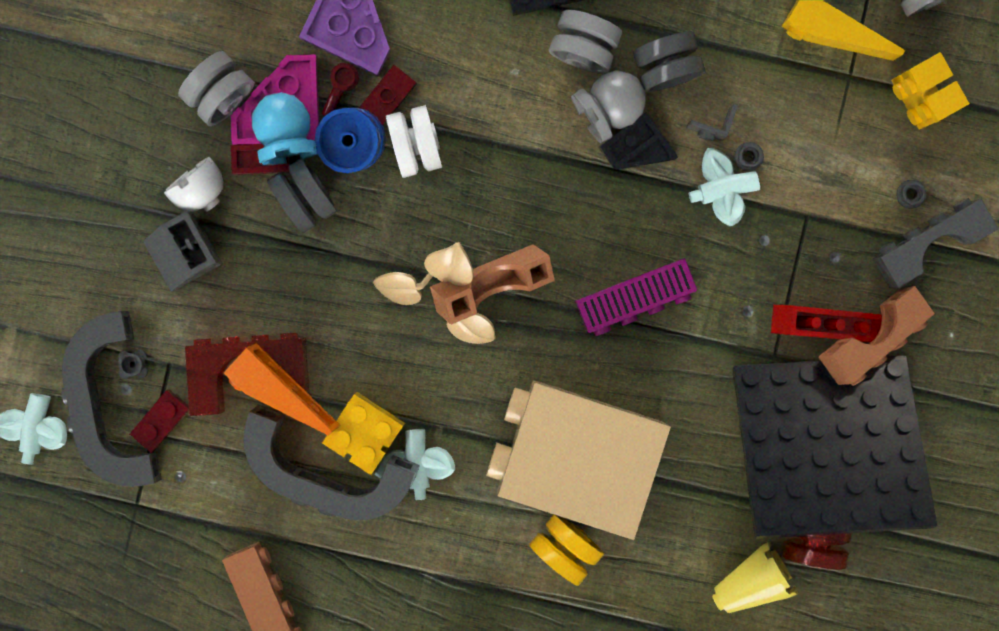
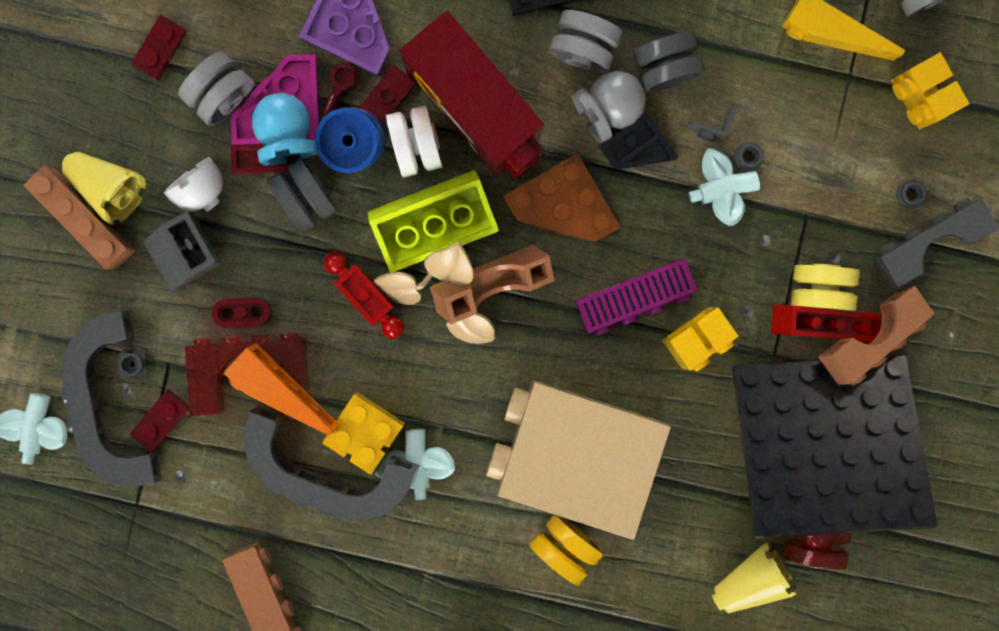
none -> nougat arch [23,165,136,271]
none -> light yellow cone [62,151,146,225]
none -> dark red plate [131,14,188,81]
none -> dark red plate [212,297,272,328]
none -> red plate [324,252,404,339]
none -> neon yellow slope [367,170,499,273]
none -> dark red brick [399,10,545,179]
none -> dark orange plate [502,153,620,243]
none -> yellow piece [662,307,739,371]
none -> light yellow wheel [791,264,860,311]

